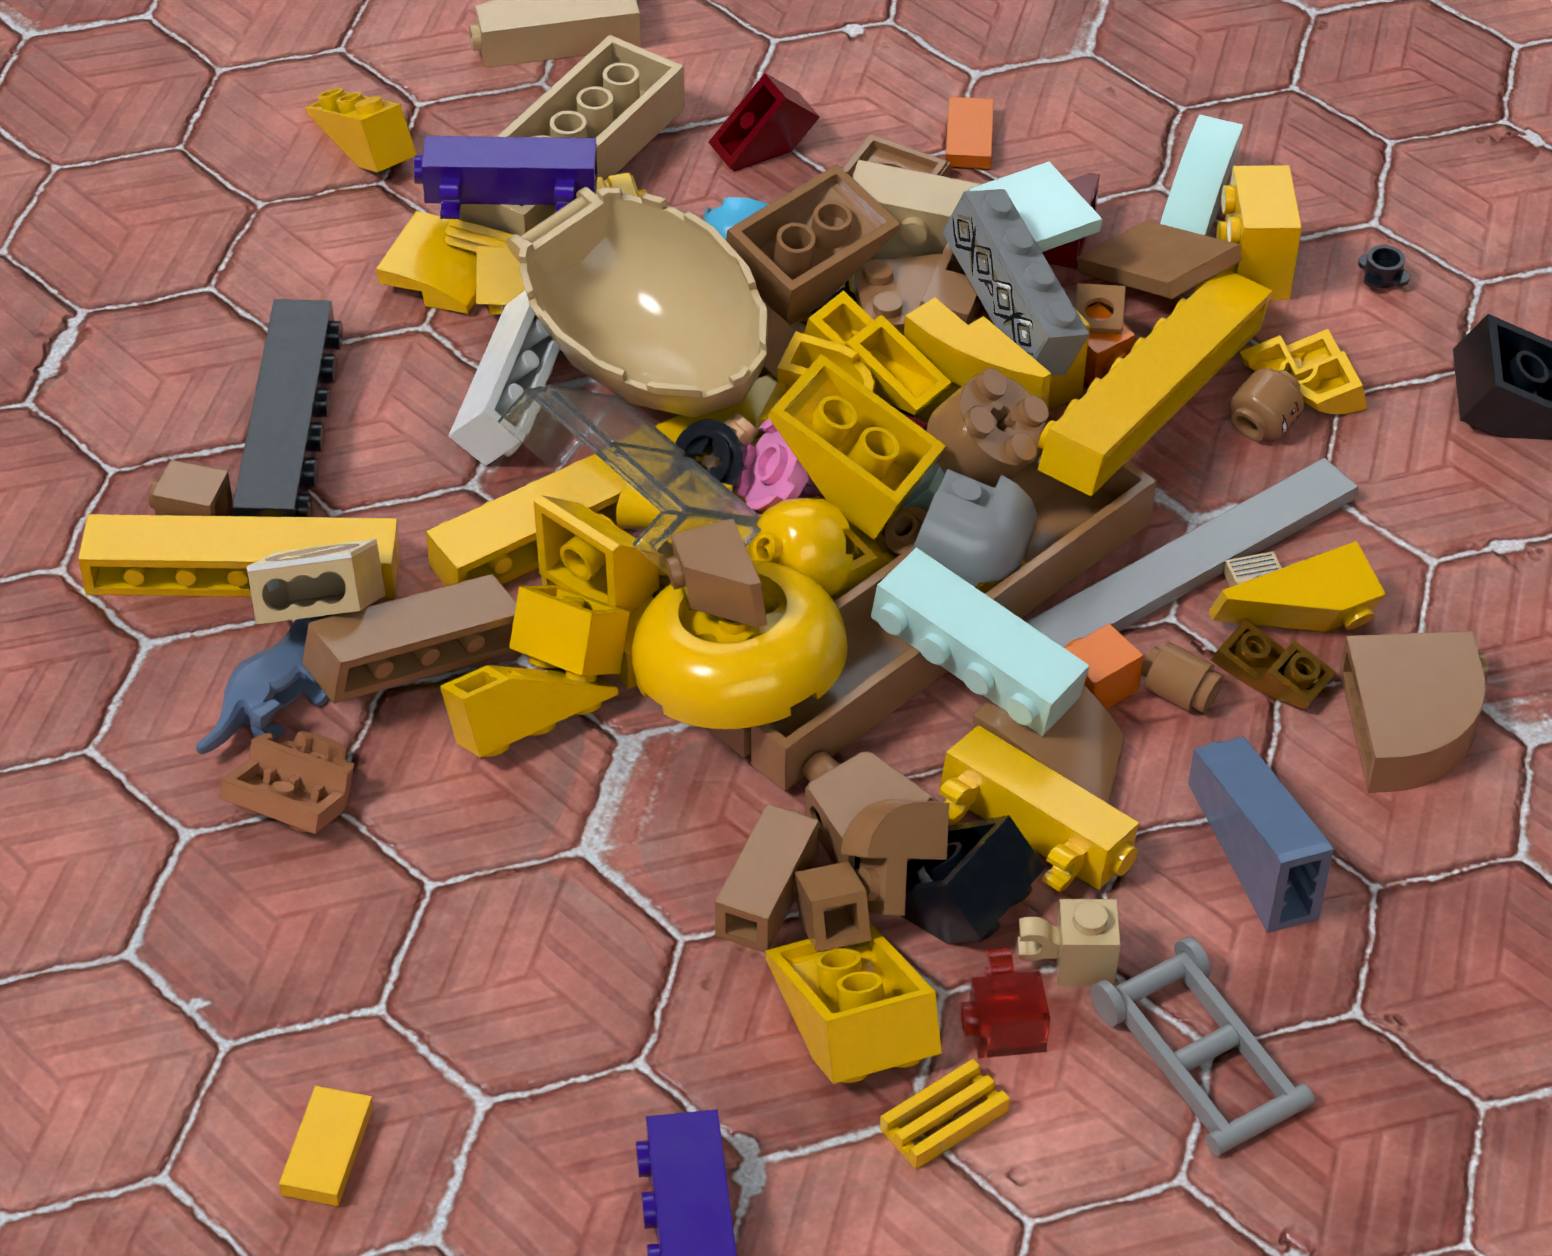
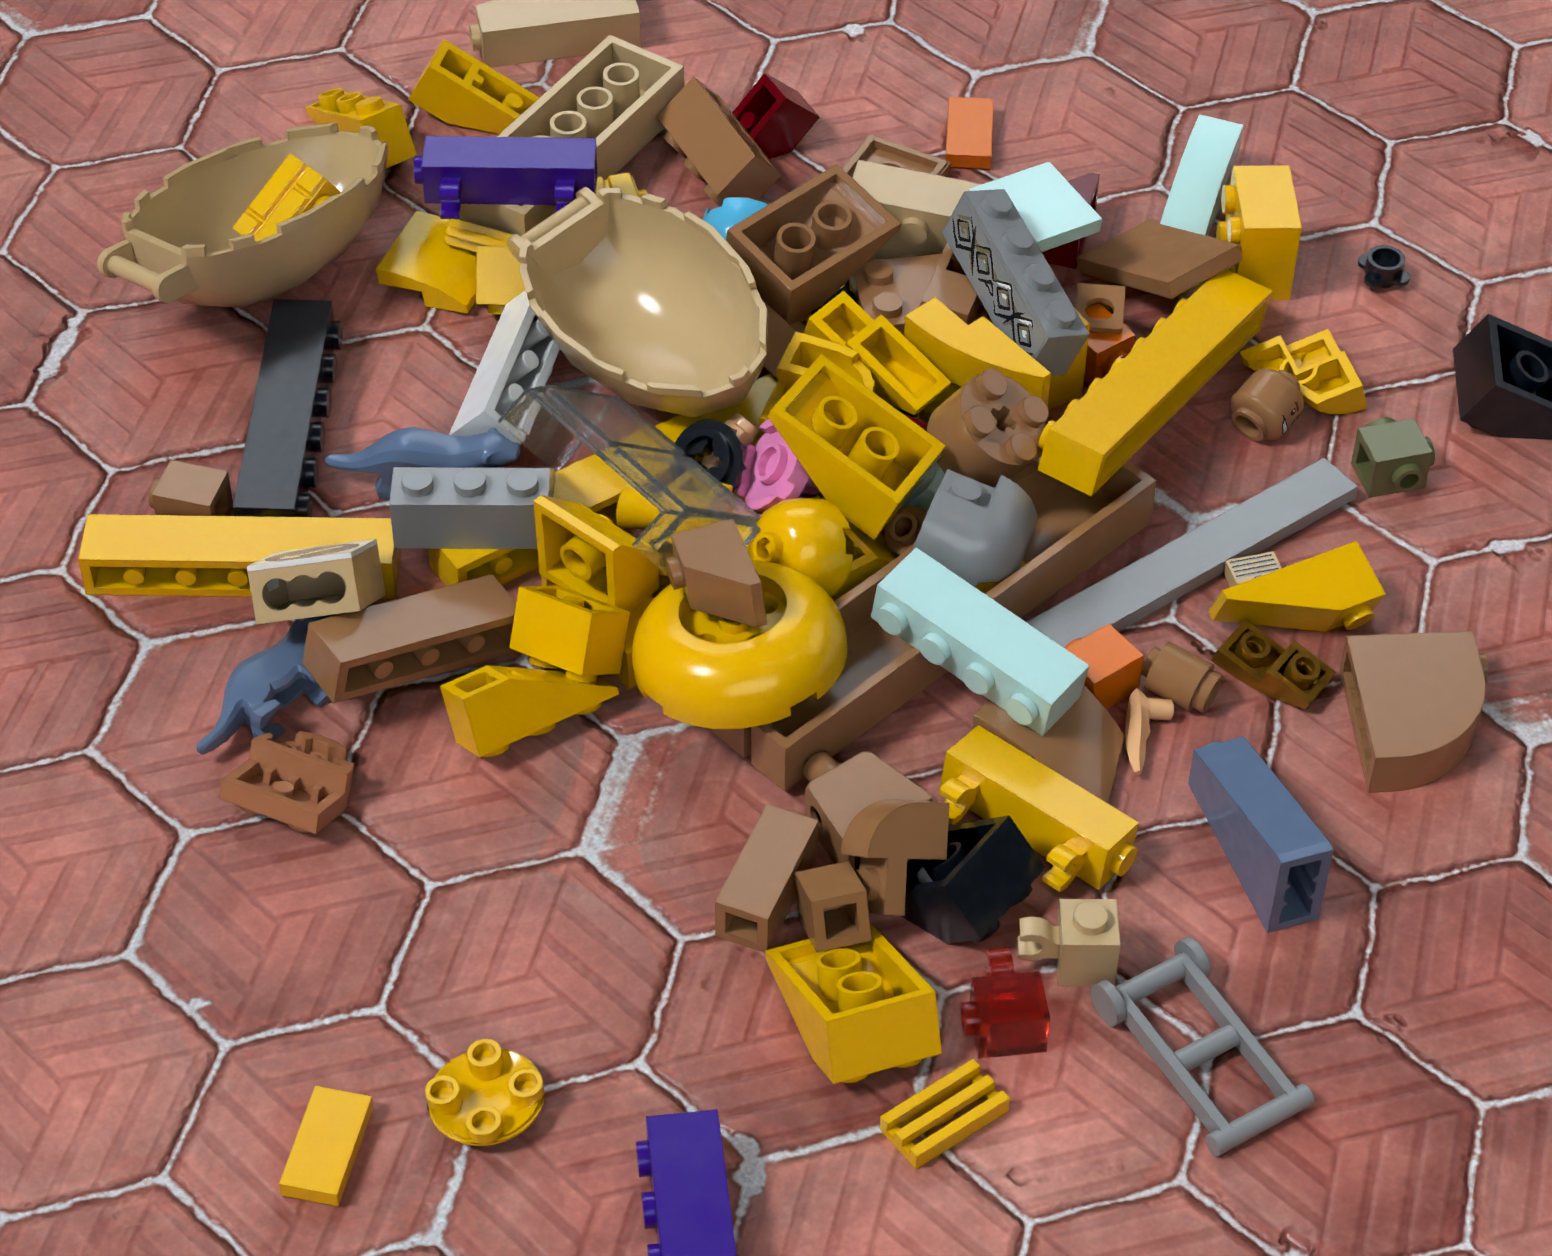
none -> tan windscreen [97,123,388,308]
none -> yellow brick [232,153,341,241]
none -> sand blue animal [325,427,520,500]
none -> light grey slope [389,467,555,549]
none -> yellow slope [408,39,540,134]
none -> yellow dish [425,1039,545,1146]
none -> medium nougat brick [656,77,781,207]
none -> light nougat bar [1125,688,1174,776]
none -> olive brick [1351,417,1435,498]

